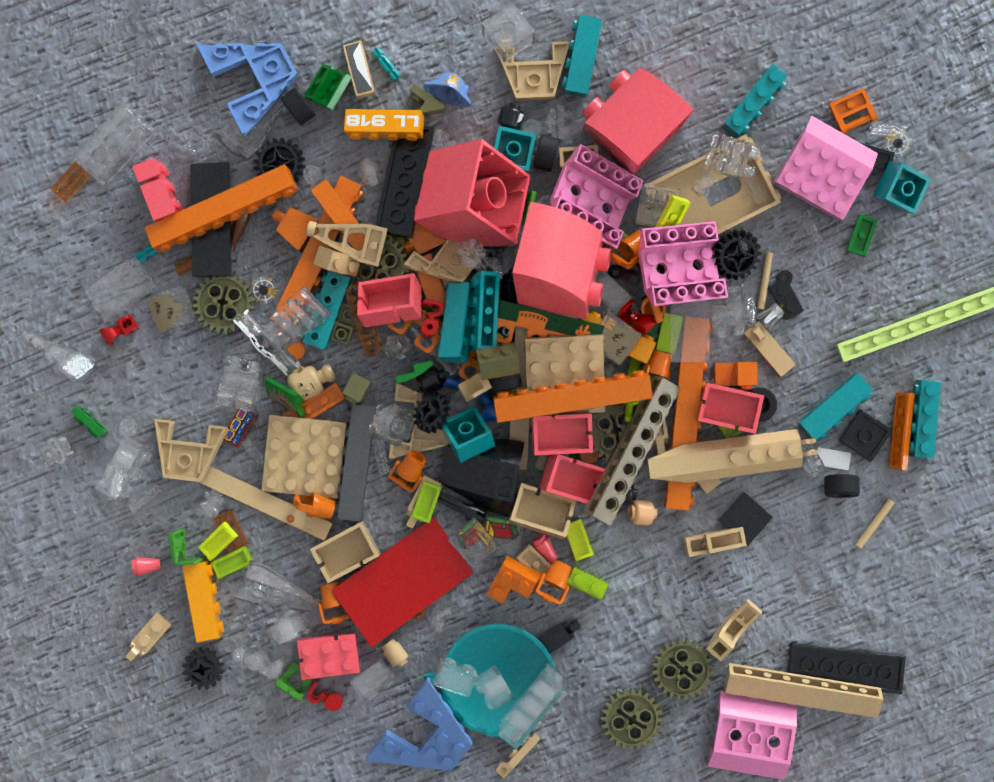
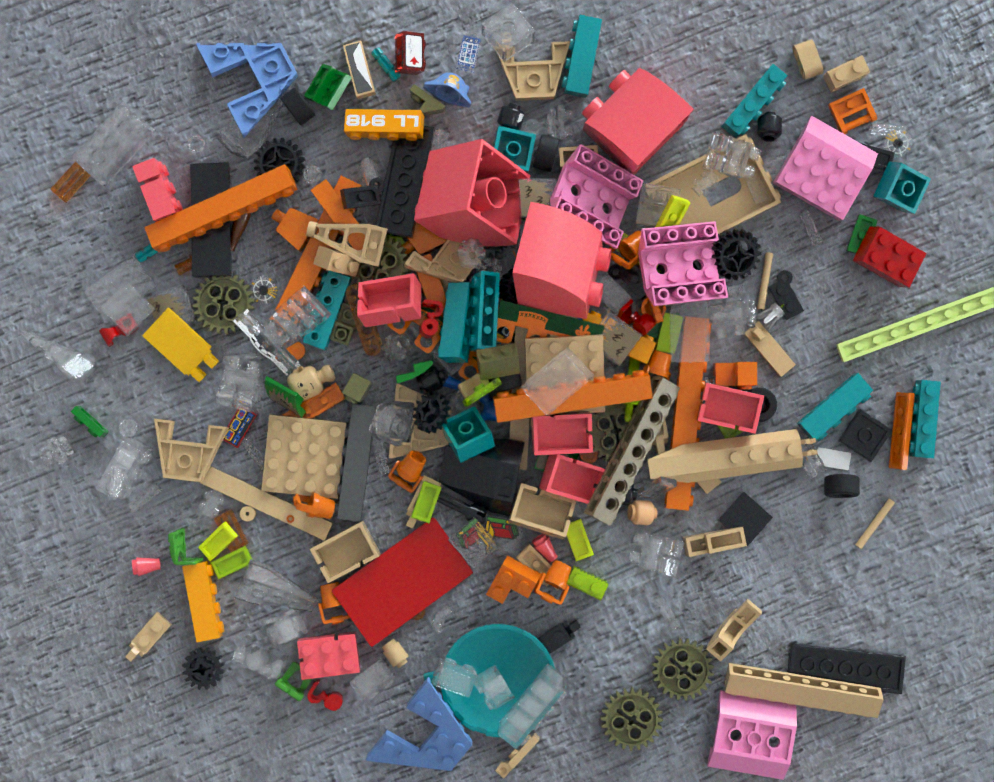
none -> clear tile [100,283,156,337]
none -> yellow tile [142,308,219,382]
none -> tan piece [240,506,256,522]
none -> black hinge [340,178,384,209]
none -> brick [395,31,426,75]
none -> clear tile [455,30,482,73]
none -> clear neon green plate [462,377,502,407]
none -> dark tan slope [518,178,556,219]
none -> clear piece [521,348,594,416]
none -> clear hips [628,532,684,578]
none -> clear tile [638,476,677,499]
none -> black head [757,112,782,142]
none -> tan beam [793,39,823,80]
none -> tan brick [823,55,870,93]
none -> red brick [853,226,927,288]

